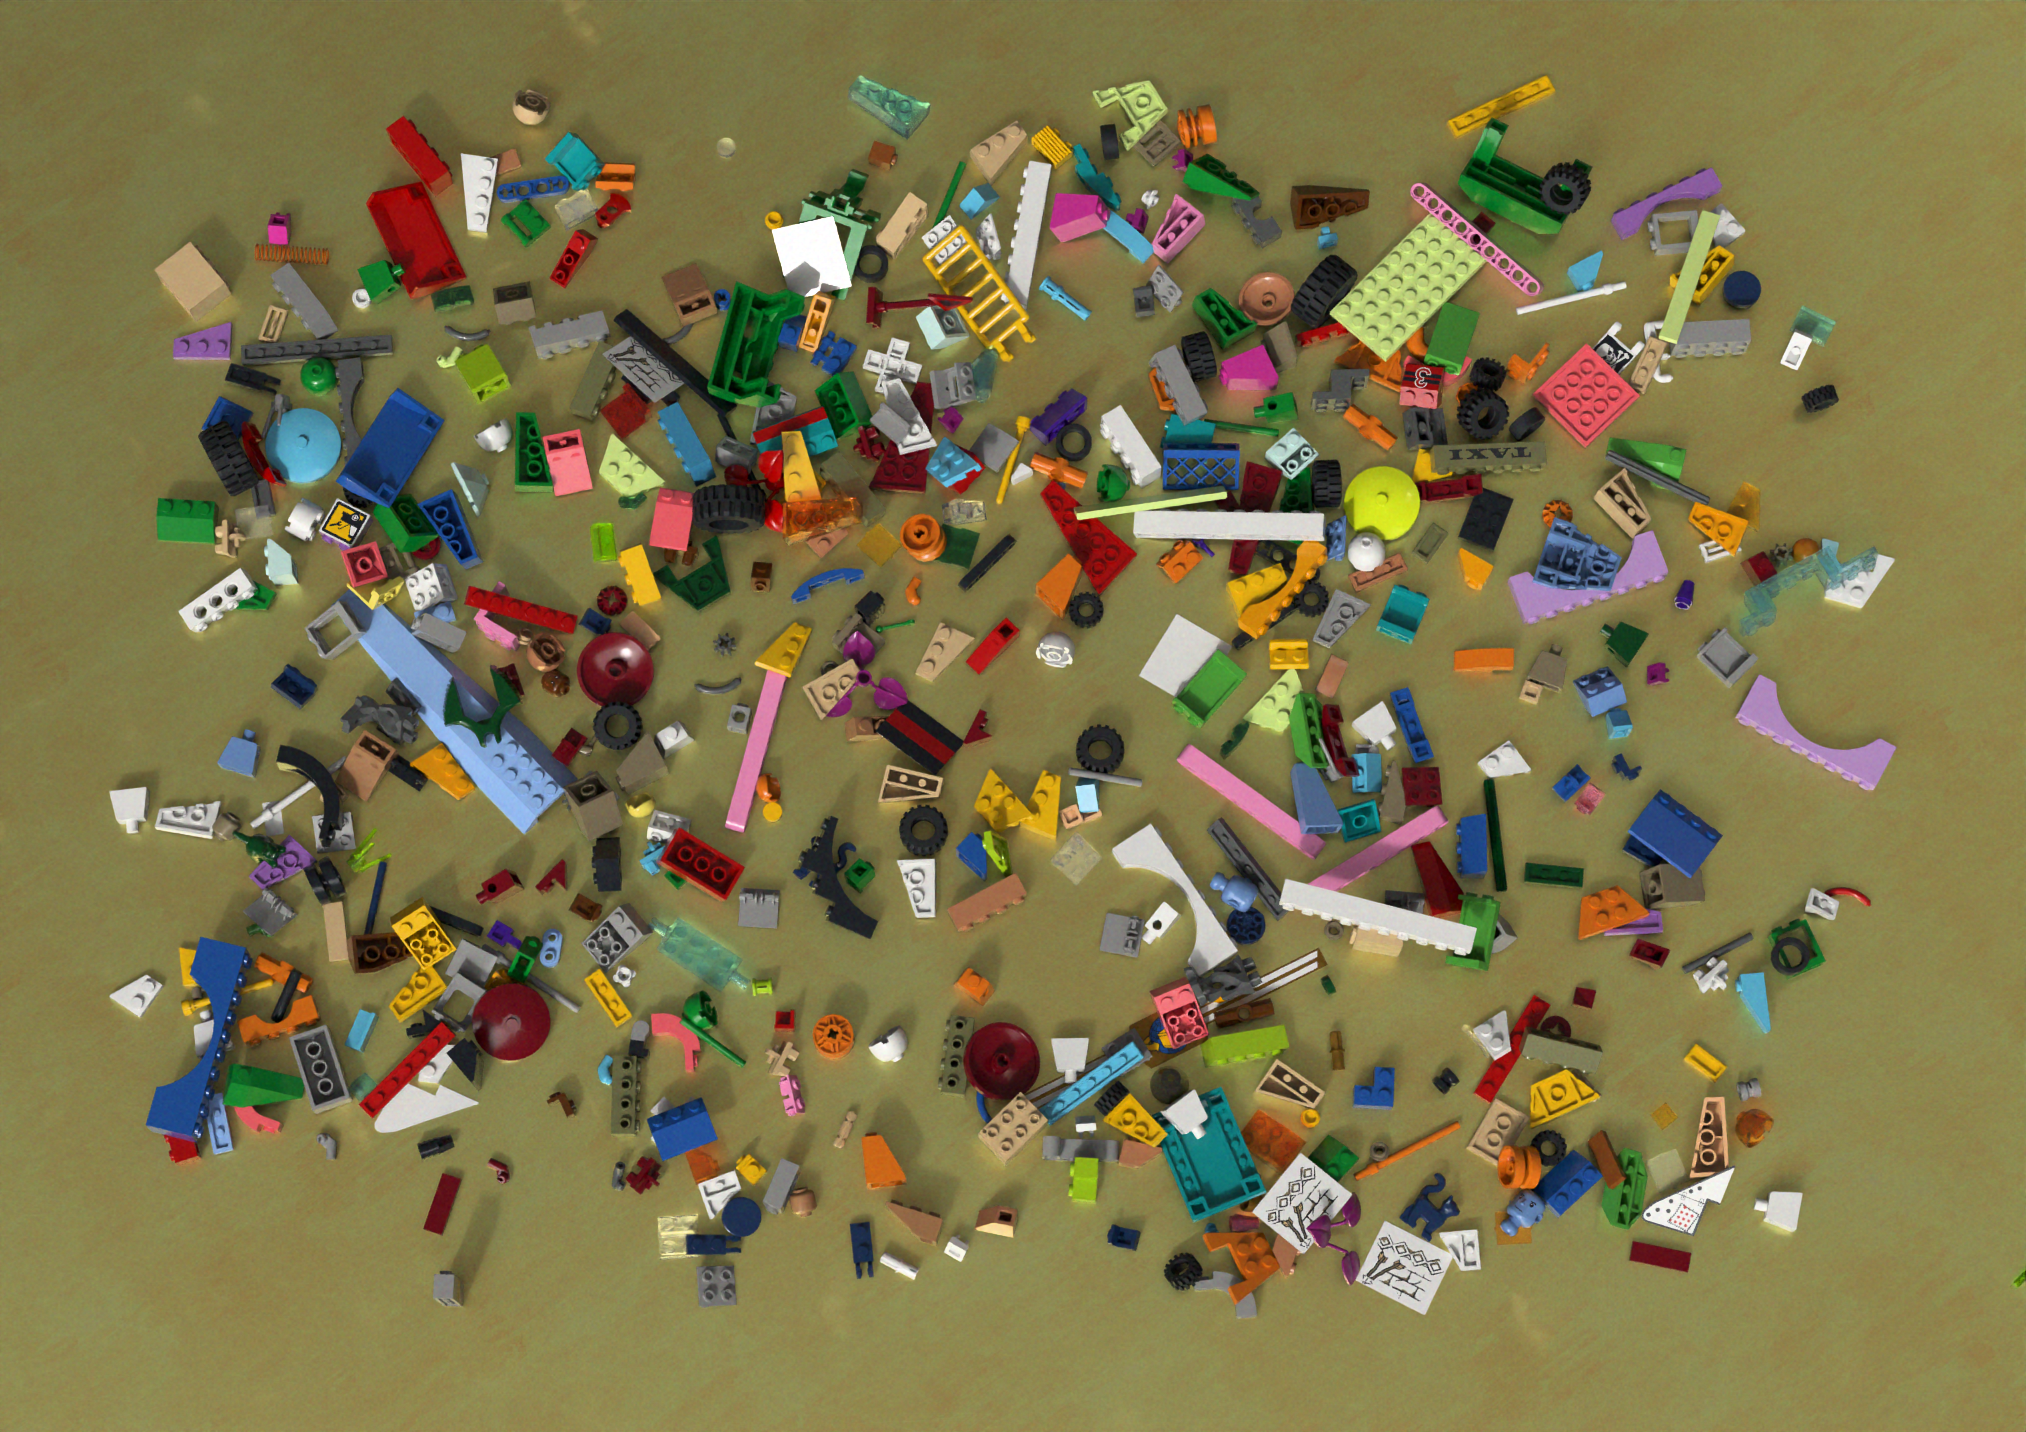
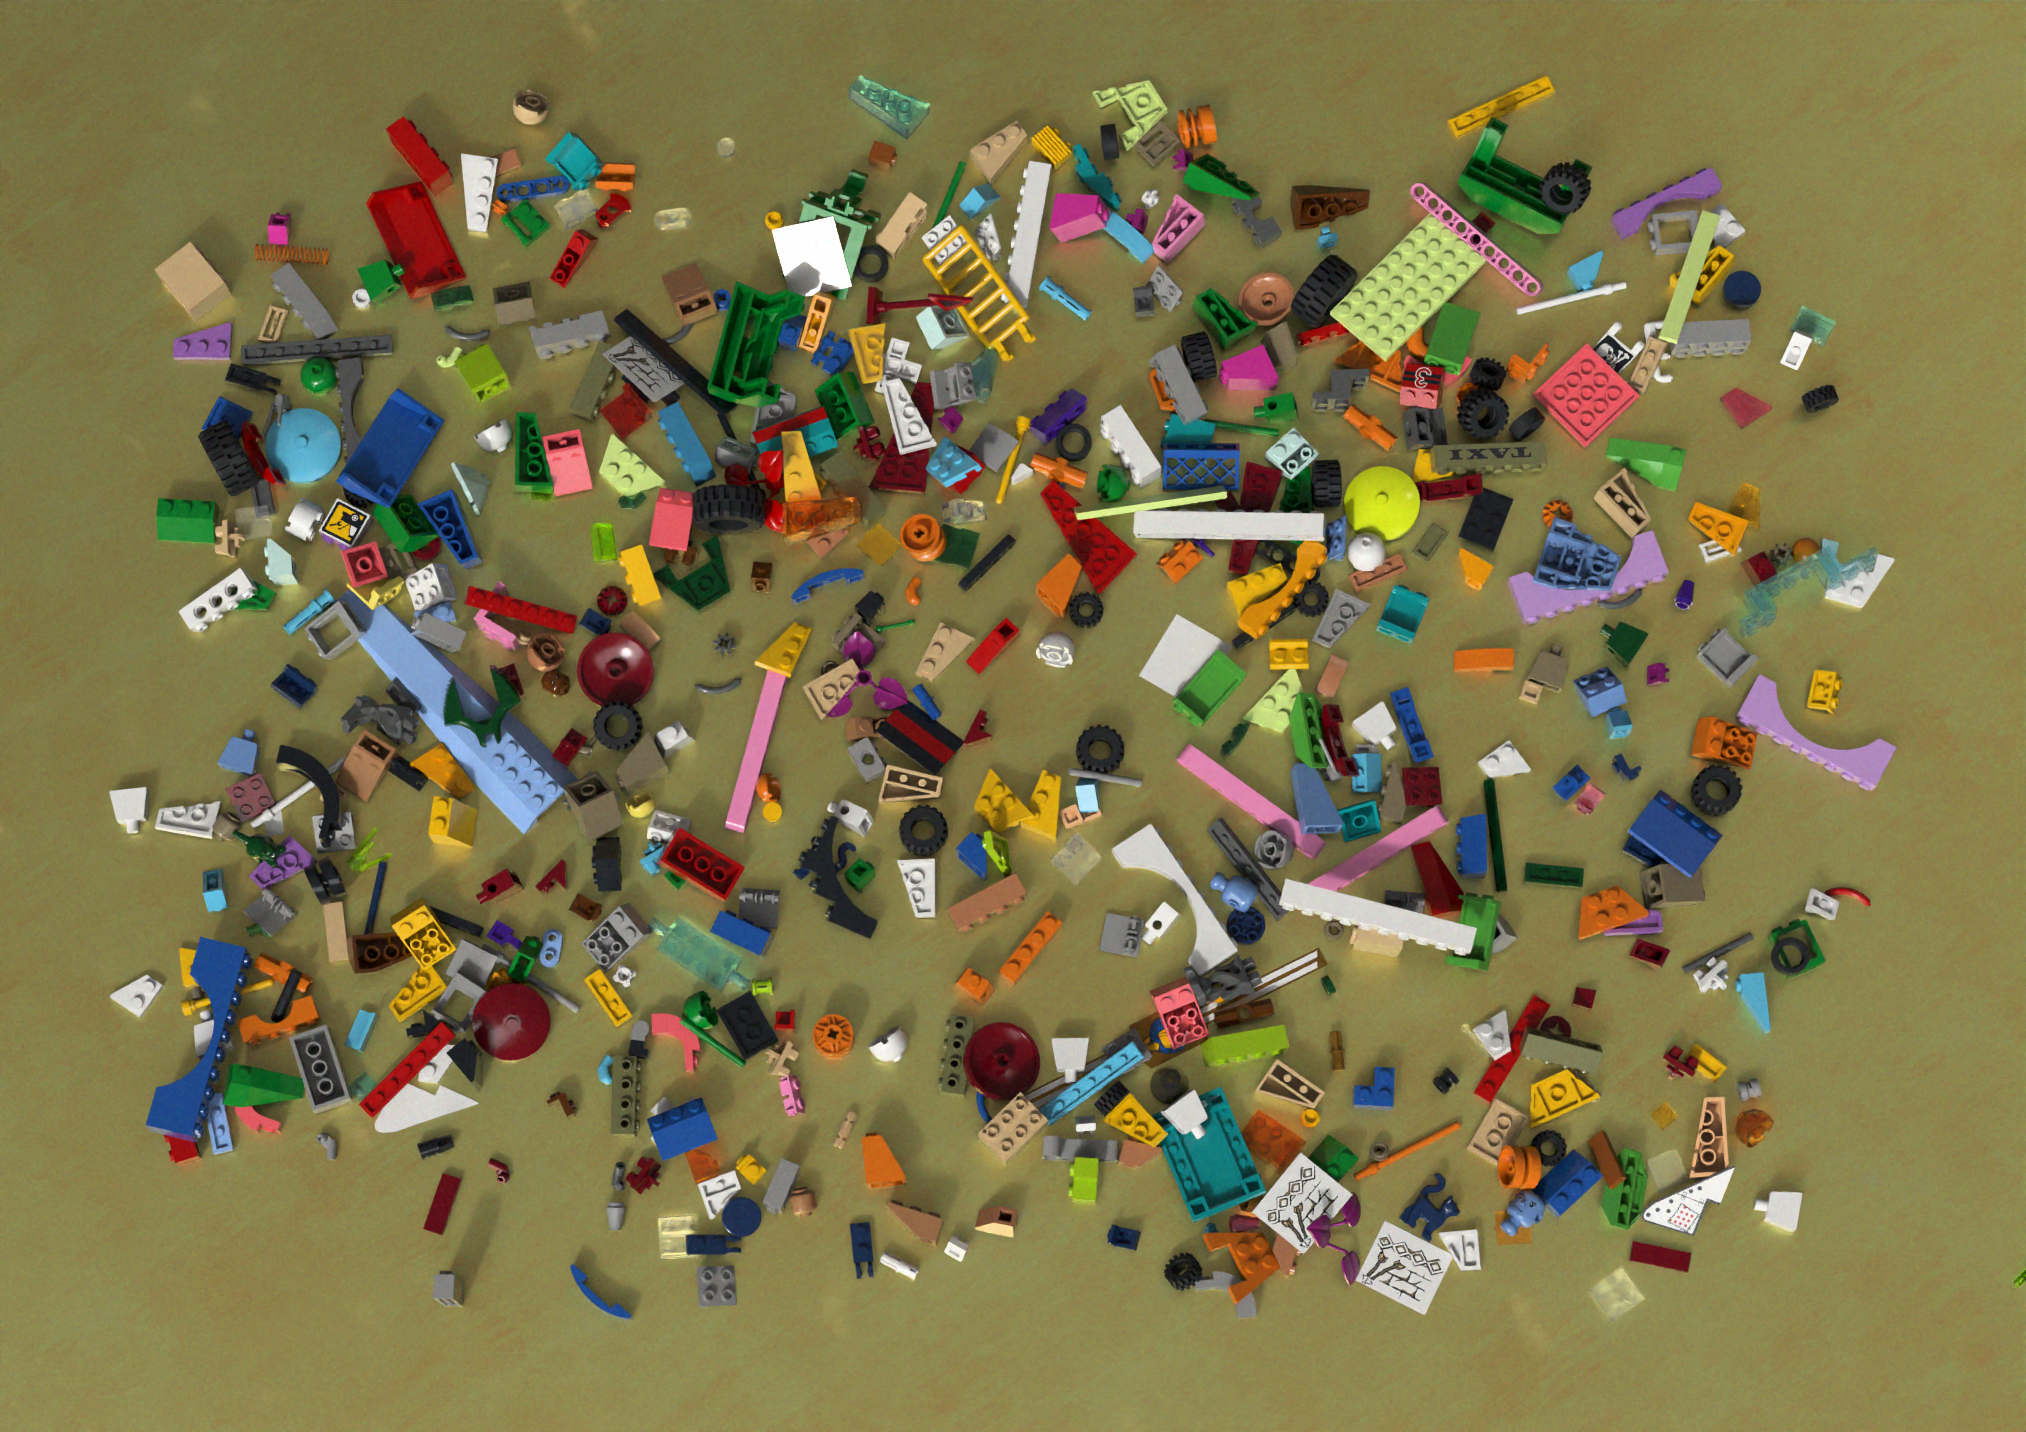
light grey brick [727,703,752,734] -> none
light grey panel [870,402,911,446] -> none
dark grey axle [1605,450,1710,506] -> none
none -> medium azure slope [203,868,228,912]
none -> dark red hinge [225,772,276,823]
none -> medium azure pin [283,589,336,635]
none -> yellow slope [428,796,478,848]
none -> orange plate [491,199,509,215]
none -> clear neon green piece [526,492,557,501]
none -> blue slope [570,1264,633,1320]
none -> light grey cone [606,1202,626,1230]
none -> clear plate [654,208,692,230]
none -> blue wedge [710,909,774,958]
none -> black plate [716,991,779,1061]
none -> white torso [827,799,874,837]
none -> light grey brick [847,737,887,784]
none -> yellow wing [848,323,885,384]
none -> blue axle [912,683,942,720]
none -> orange arch [999,911,1063,986]
none -> light grey cylinder [1254,830,1294,869]
none -> clear slope [1589,1266,1646,1322]
none -> dark grey piece [1596,589,1642,609]
none -> dark red hips [1663,1045,1699,1080]
none -> orange slope [1691,716,1758,770]
none -> black tyre [1691,764,1742,816]
none -> clear pink wing [1720,388,1772,429]
none -> yellow bracket [1807,670,1843,714]

